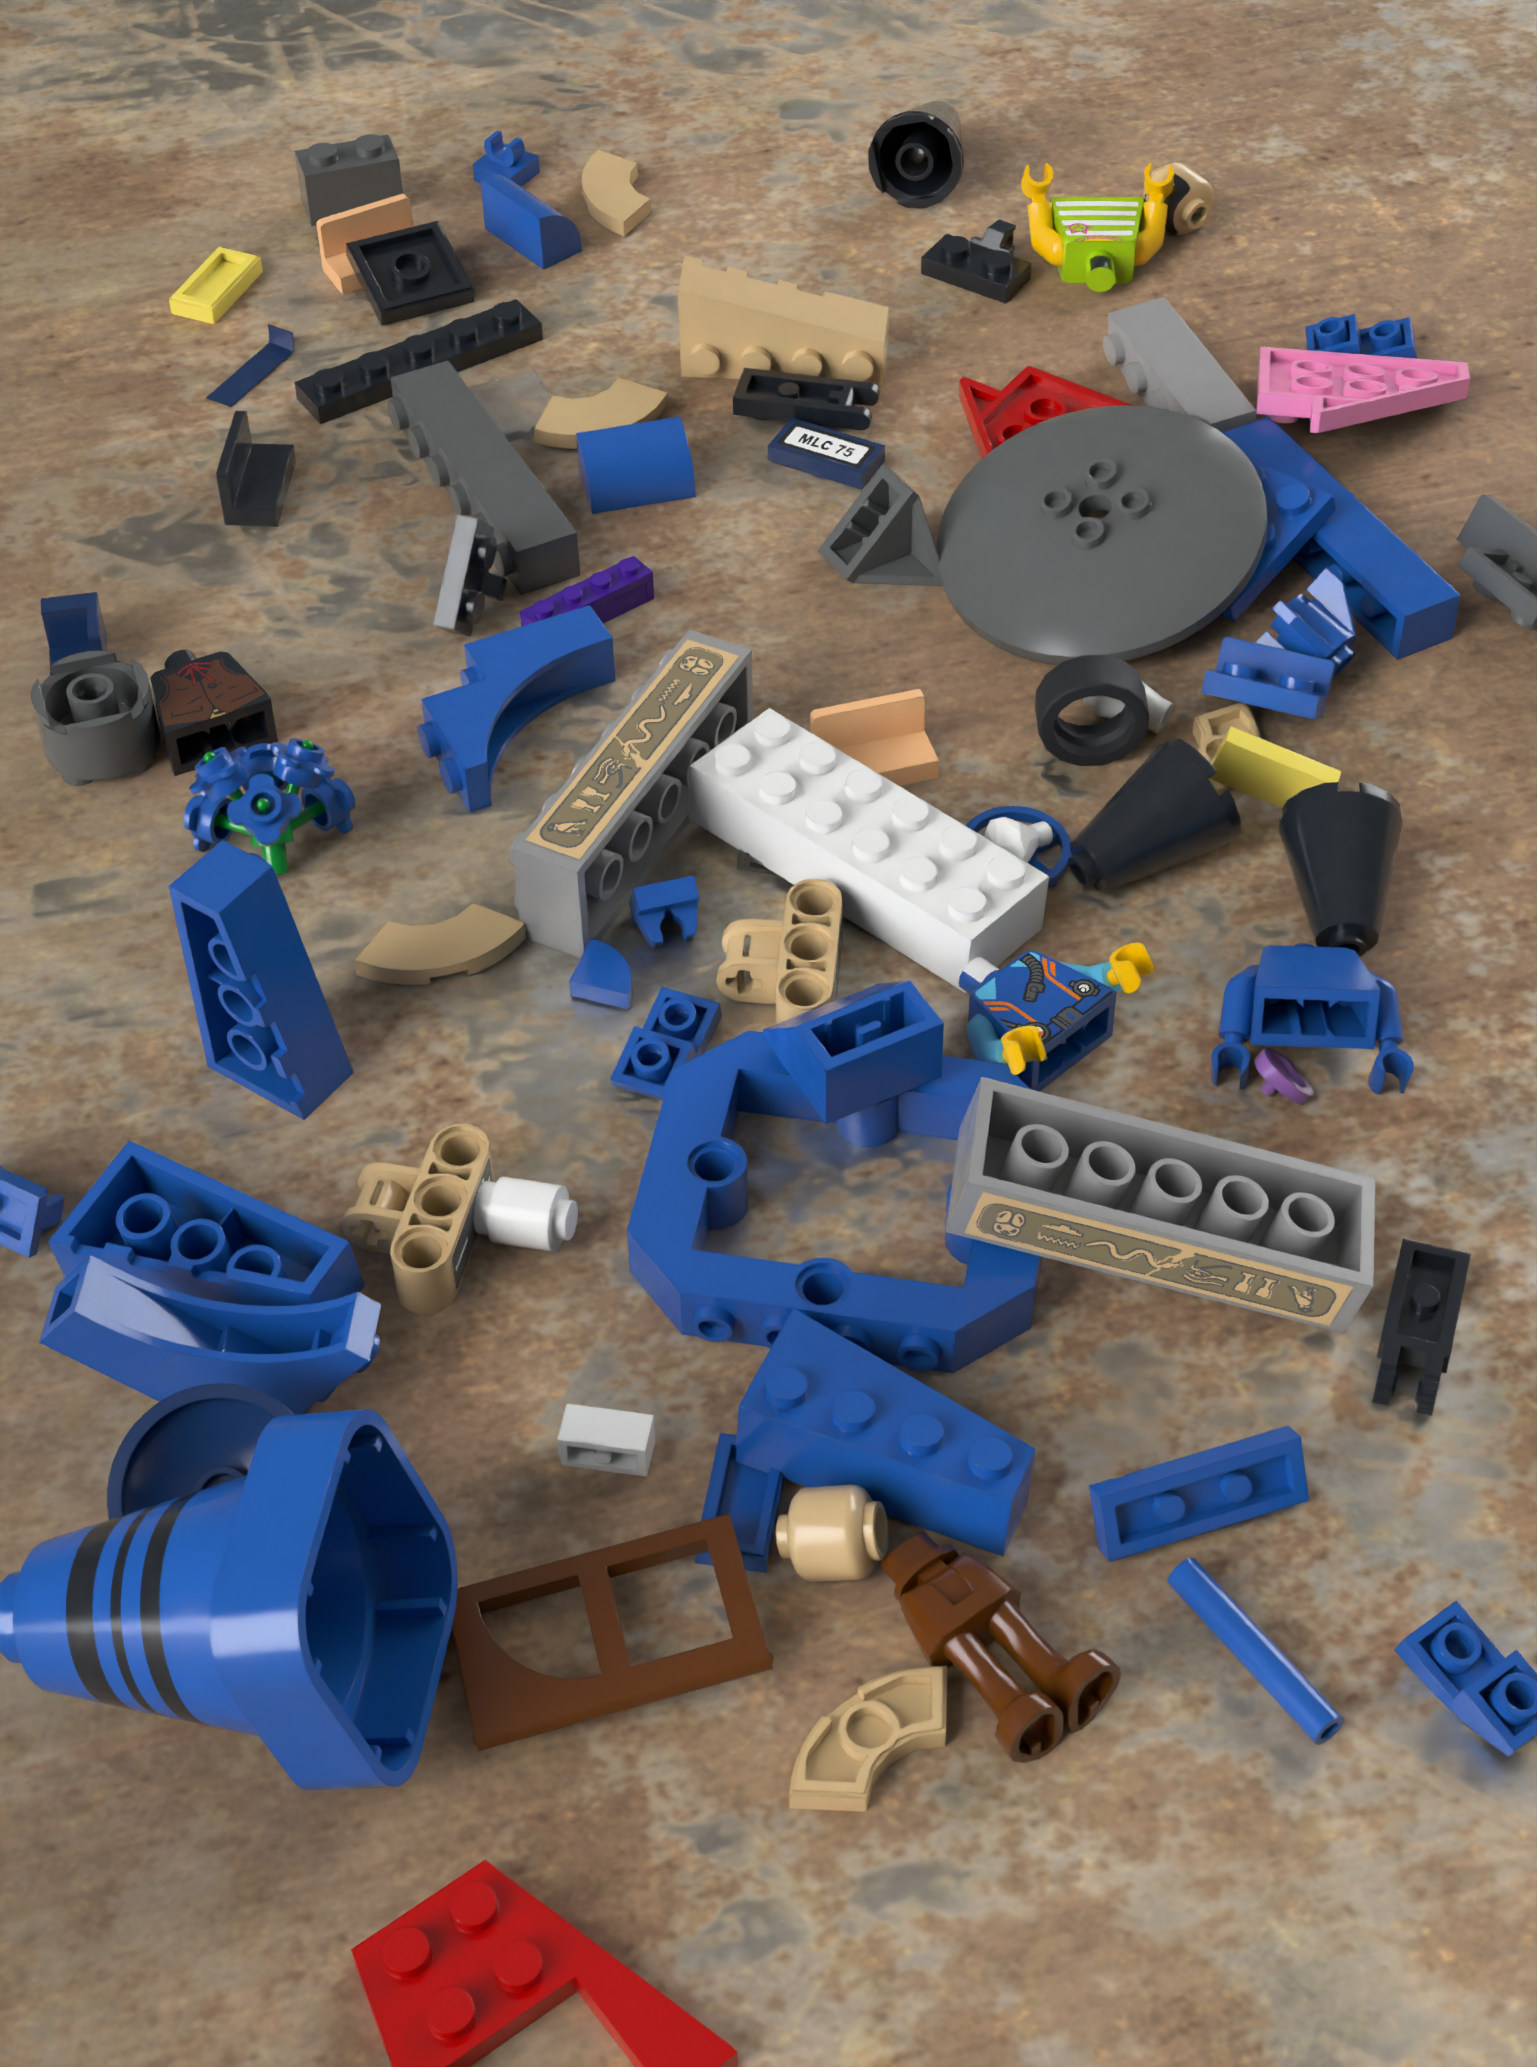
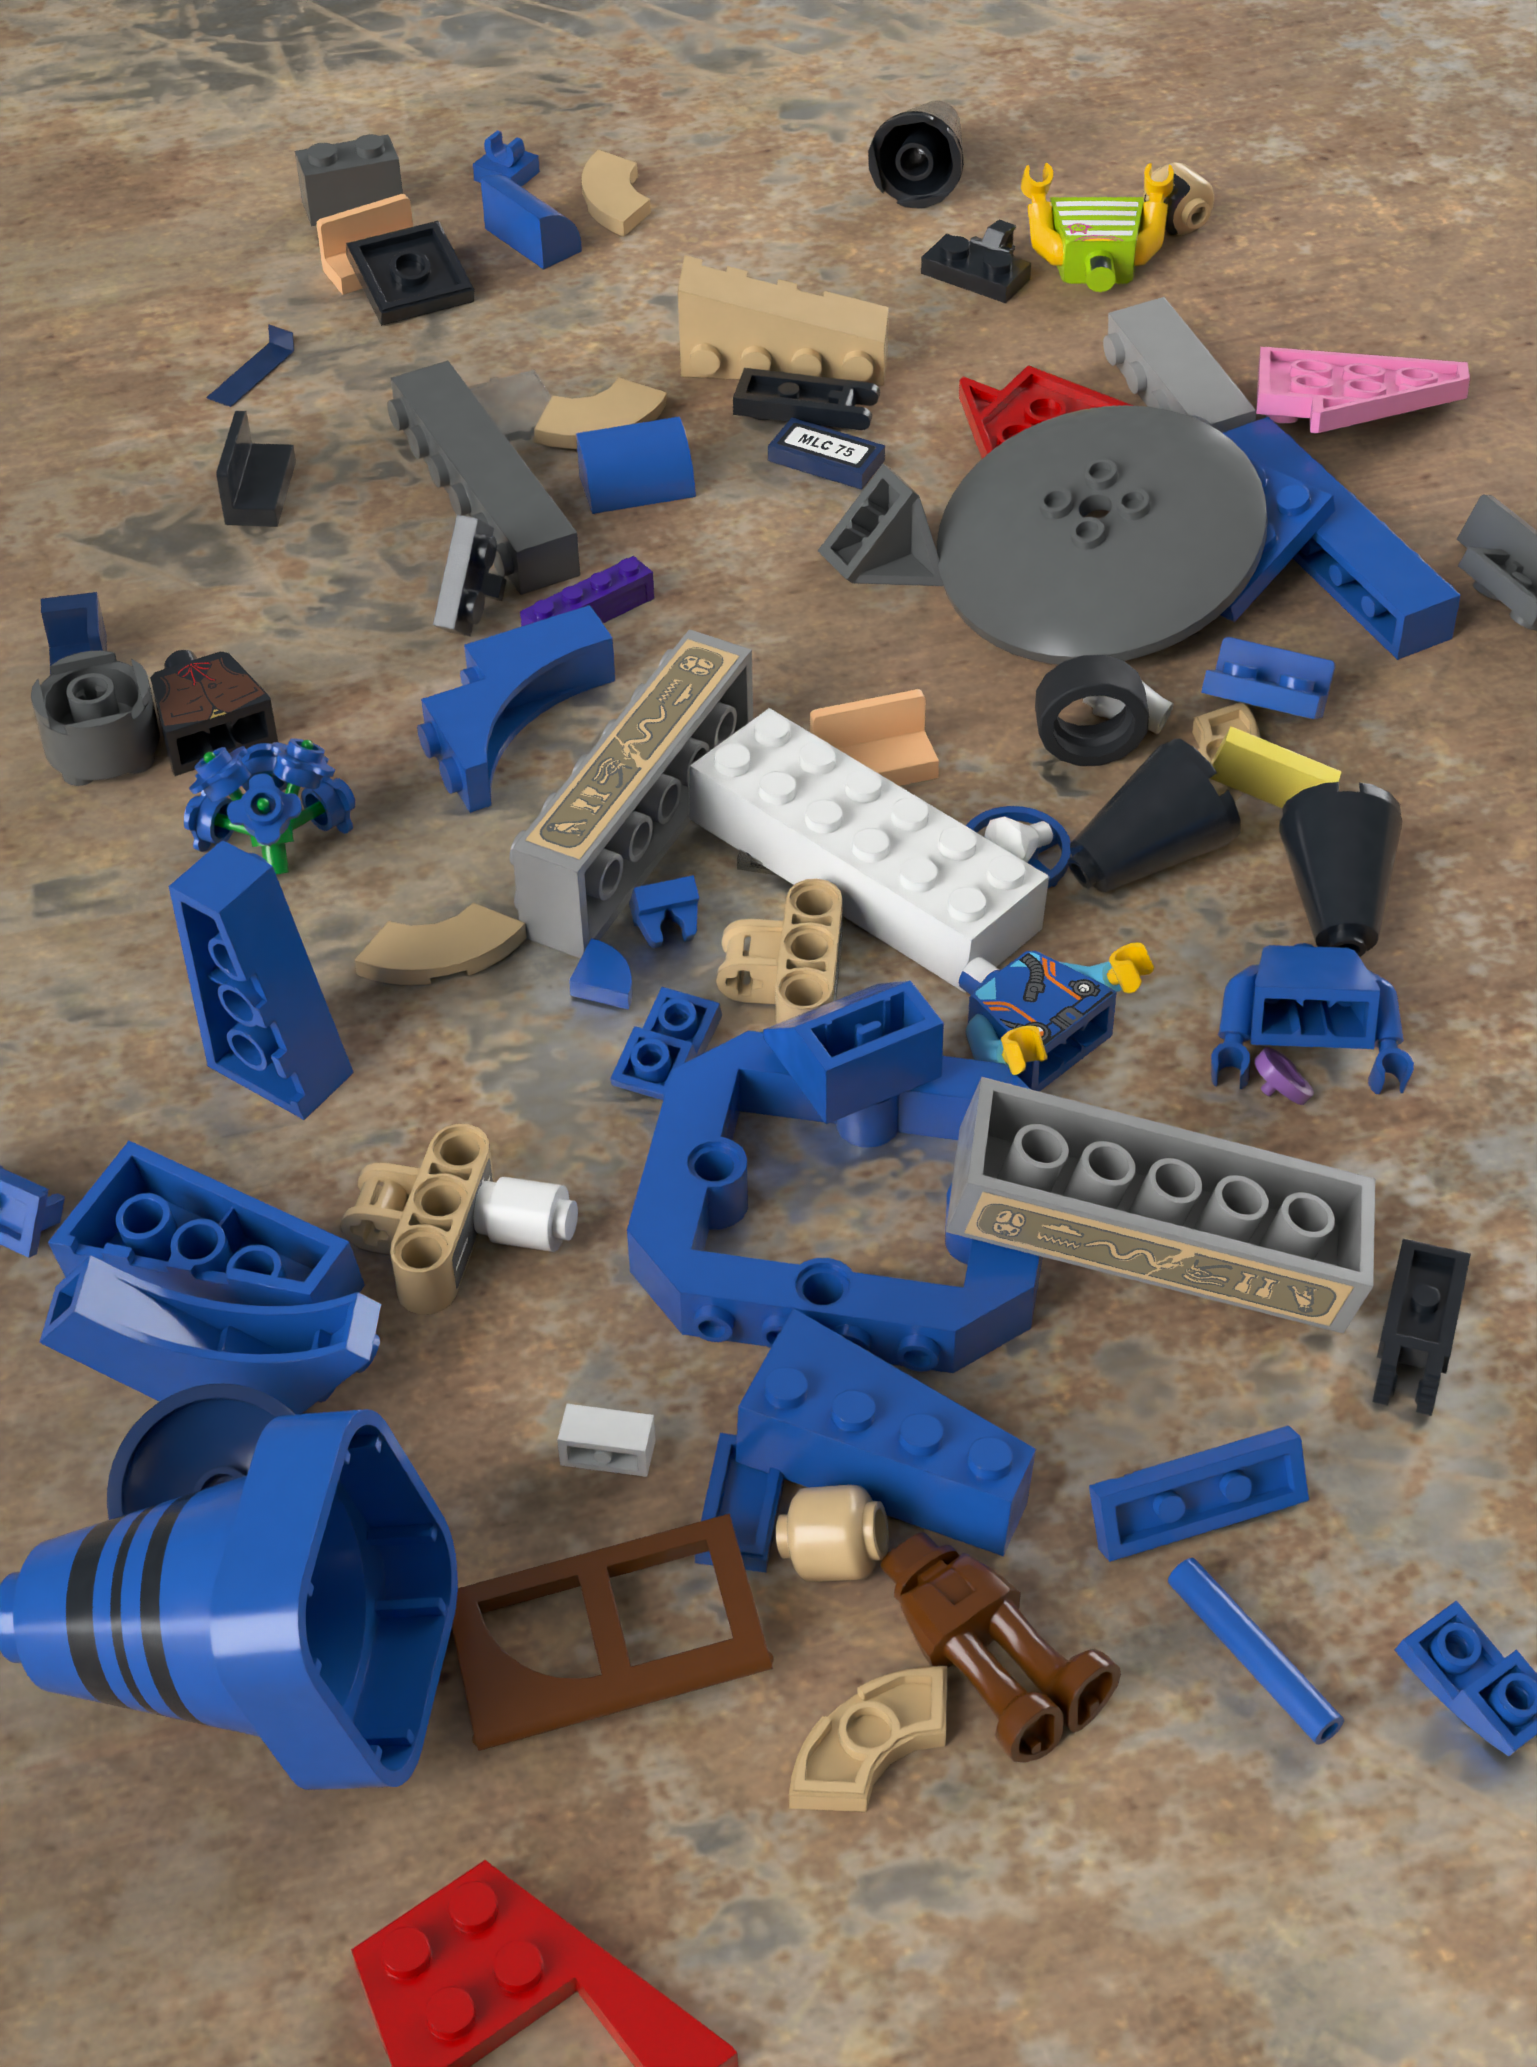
light yellow tile [169,247,263,324] -> none
black plate [294,299,543,424] -> none
blue brick [1256,568,1357,677] -> none
blue slope [1305,314,1417,359] -> none

